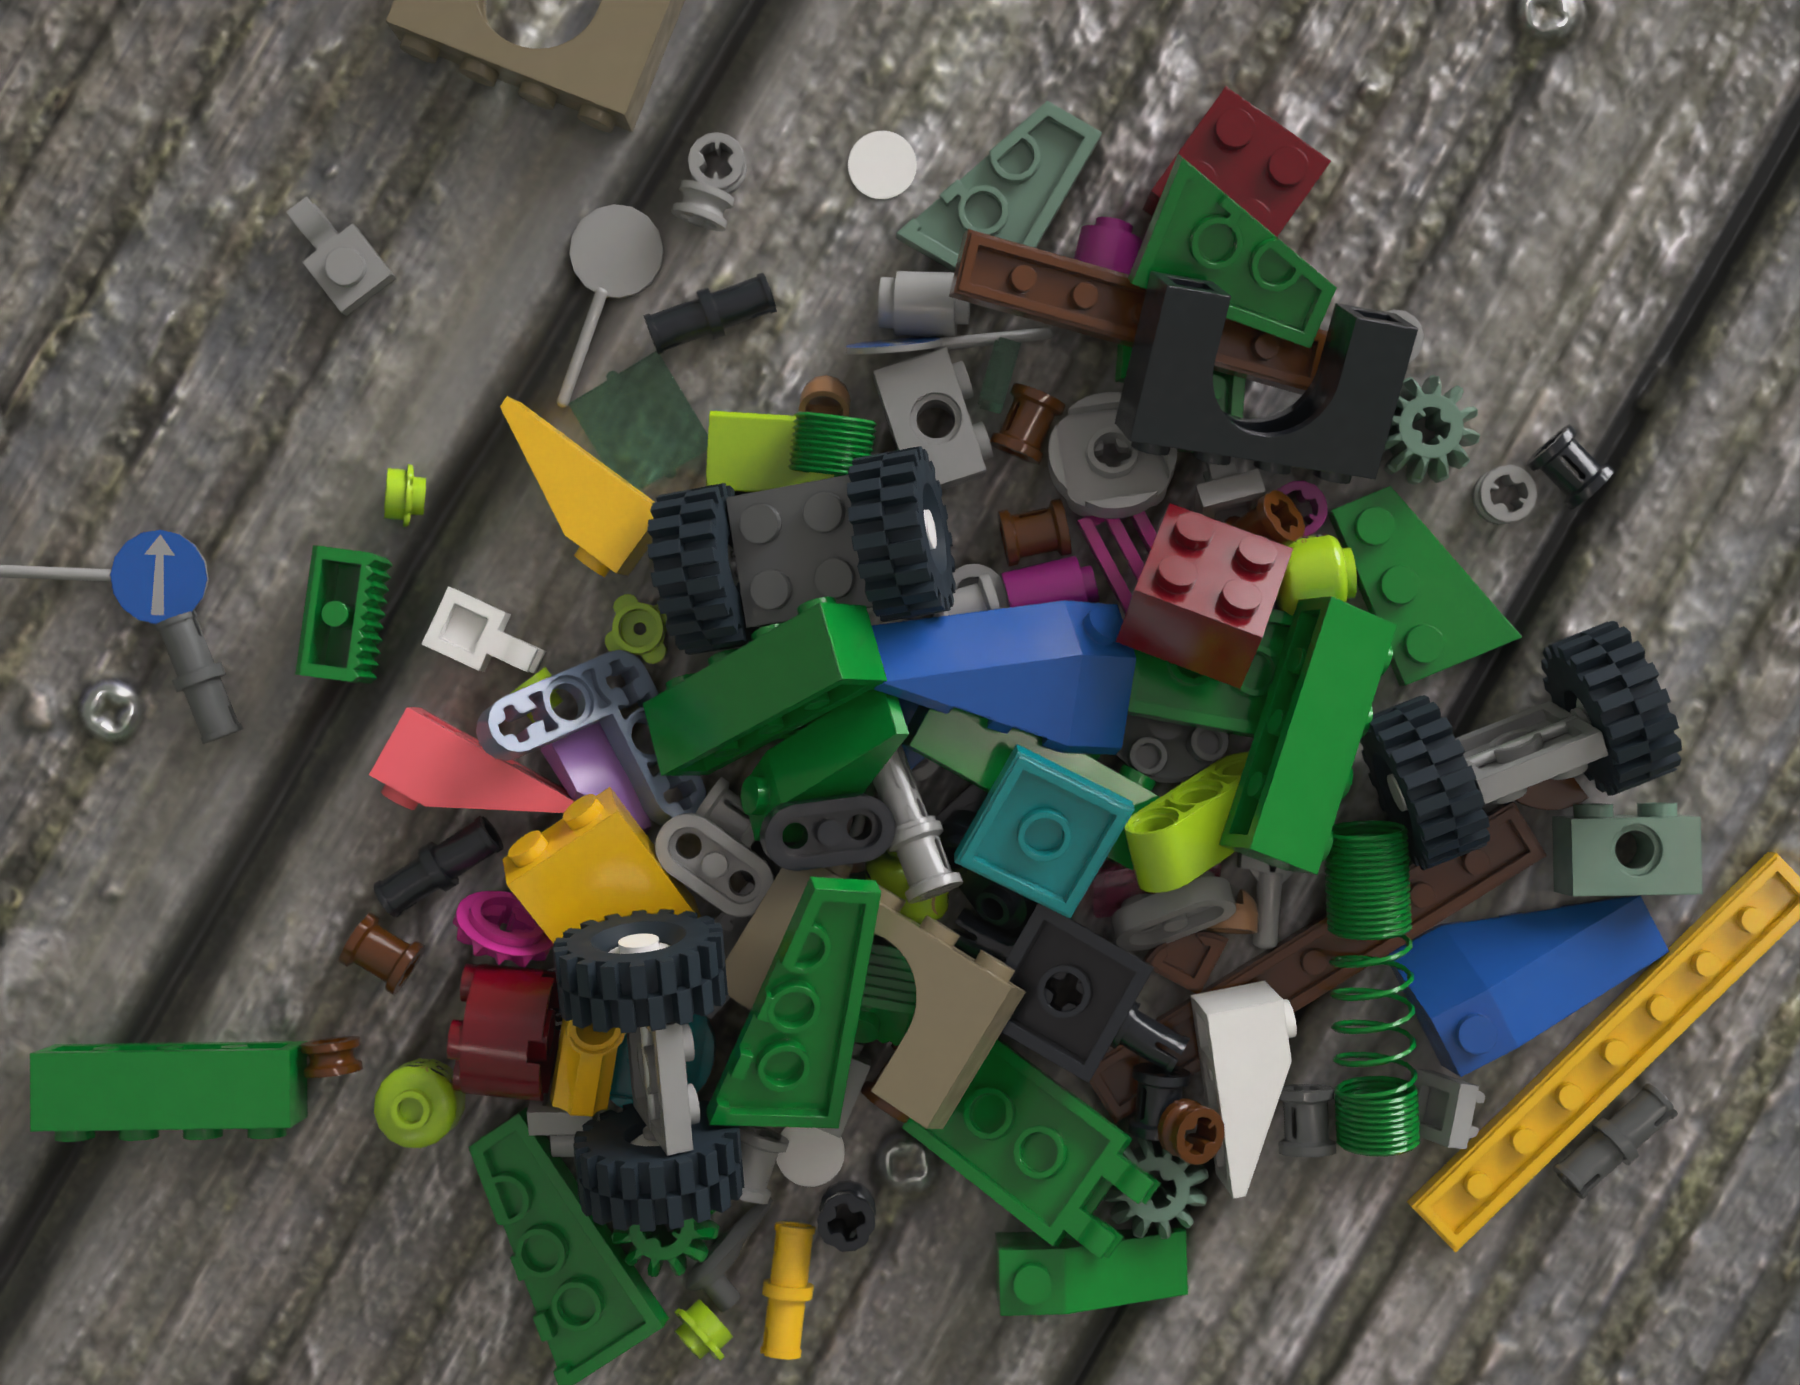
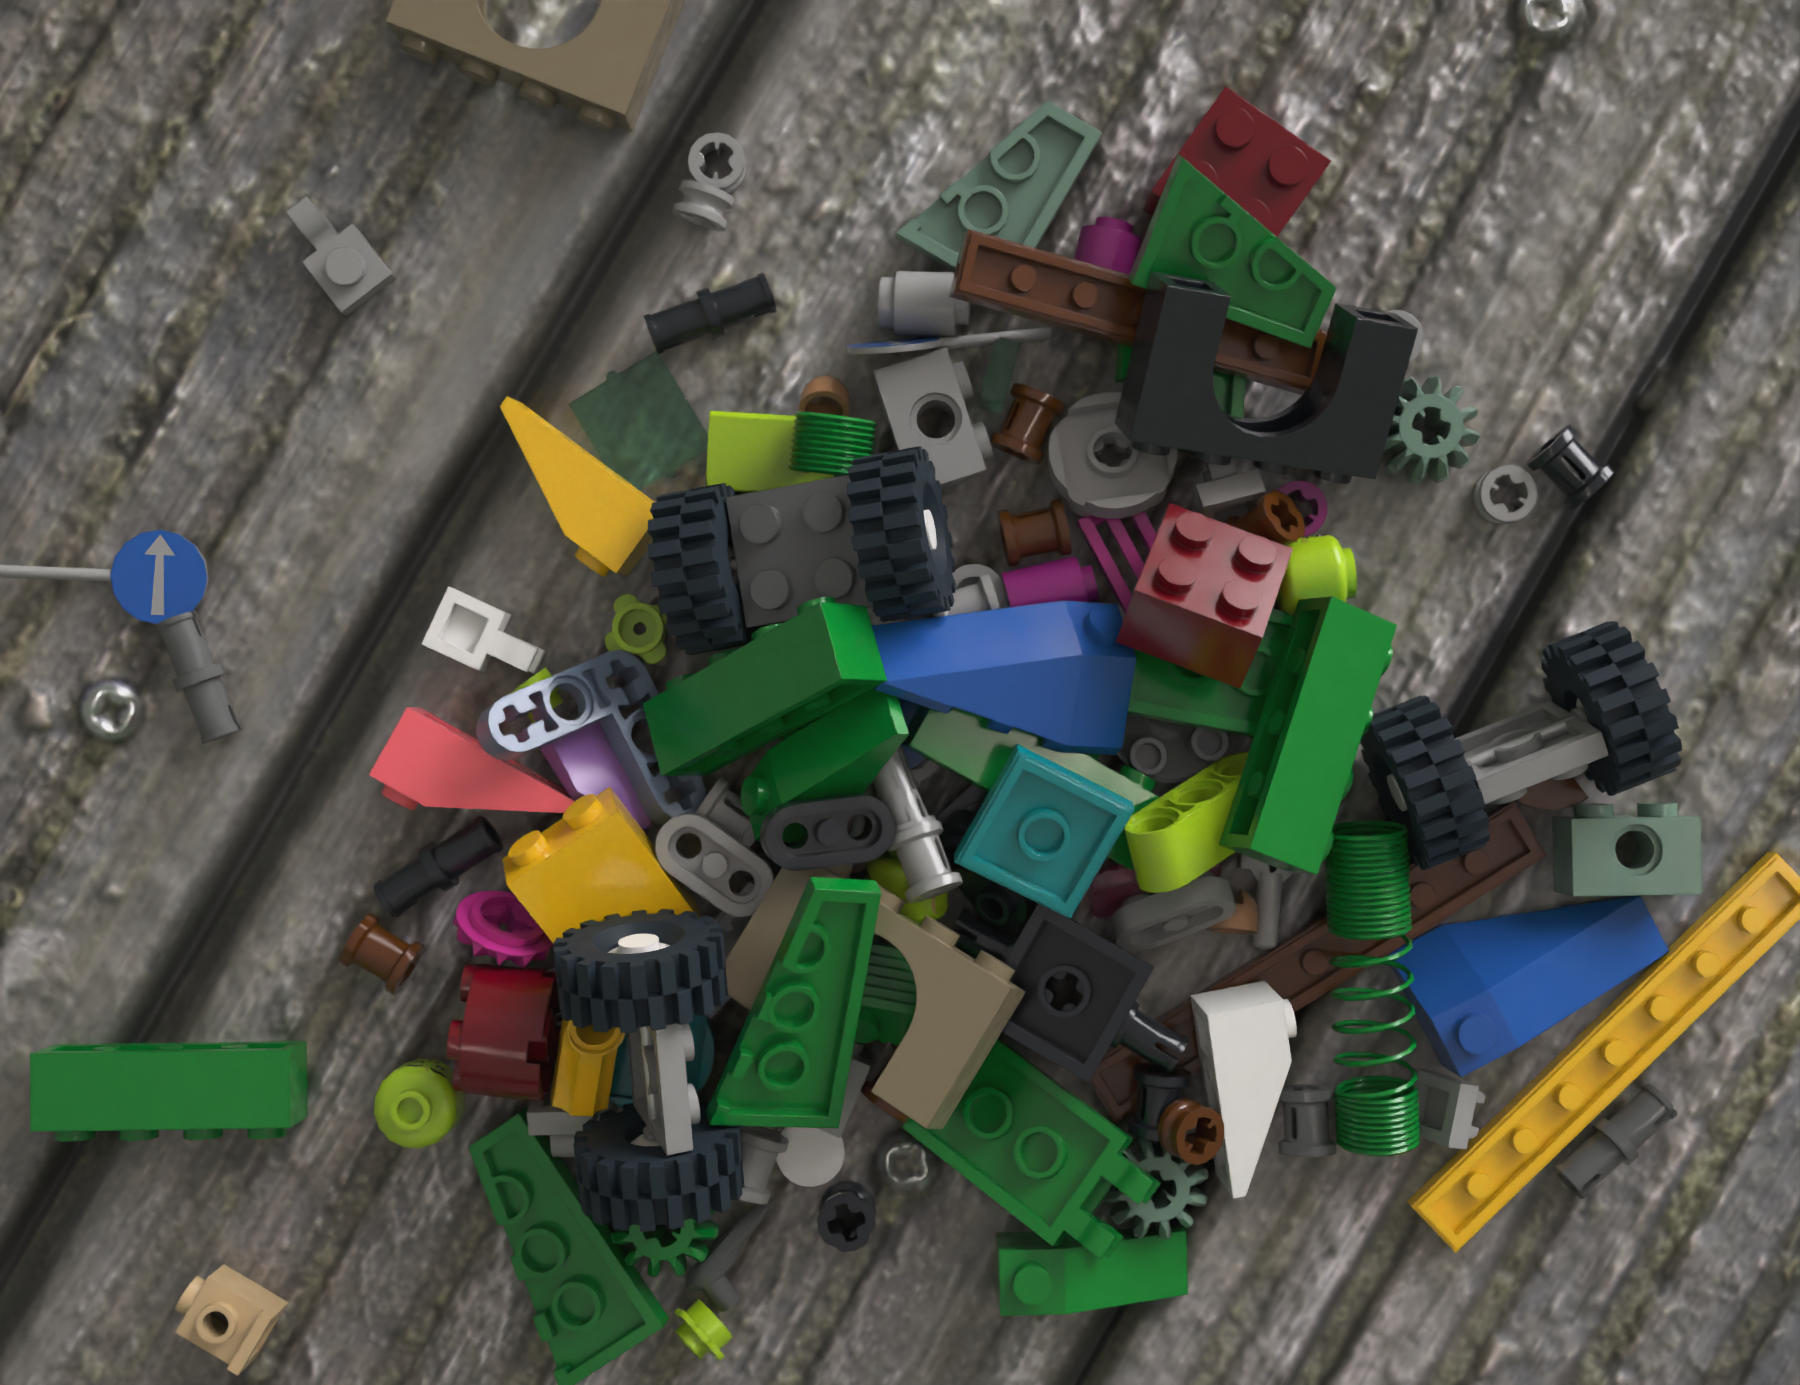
green brick [295,545,393,684] -> none
reddish brown bush [301,1036,363,1078] -> none
lime plate [384,464,426,527] -> none
light grey piece [557,204,664,408] -> none
yellow pin [760,1221,816,1360] -> none
white sticker [848,131,917,199] -> none
reddish brown tile [1143,930,1229,994] -> none
green wing [1328,486,1522,686] -> none
none -> tan brick [175,1264,289,1376]

